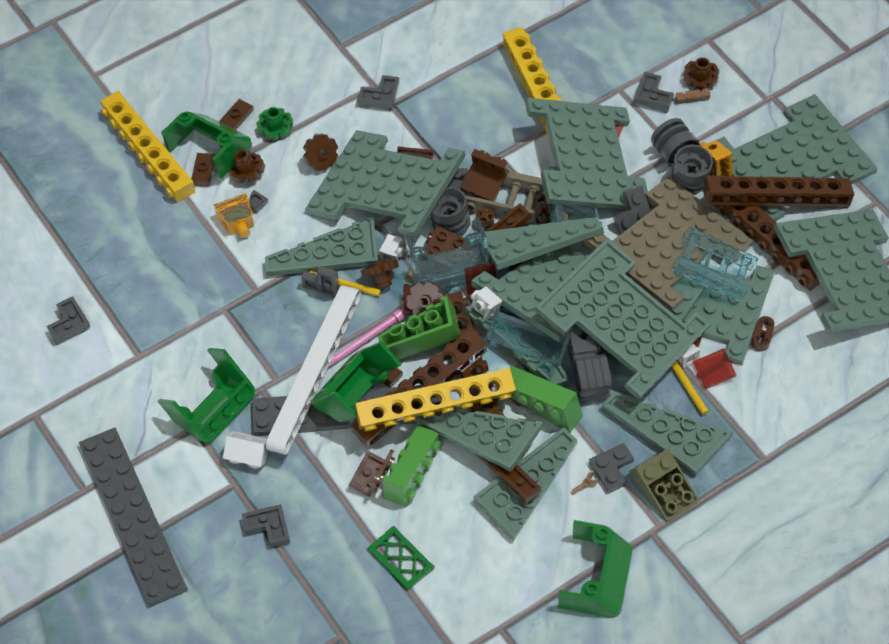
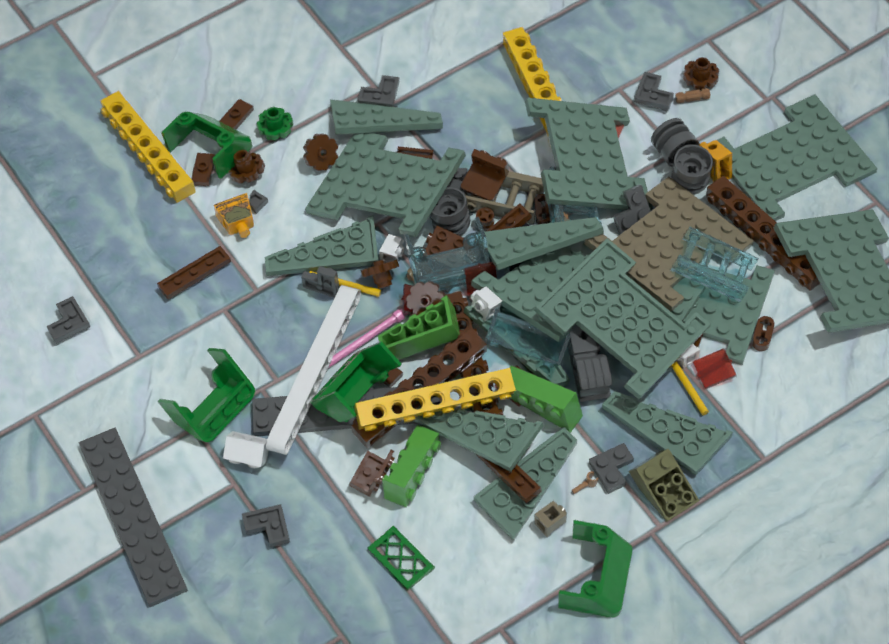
reddish brown brick [702,176,855,207] -> none
none -> reddish brown plate [157,246,231,300]
none -> sand green wing [330,99,443,134]
none -> dark tan brick [534,500,567,537]

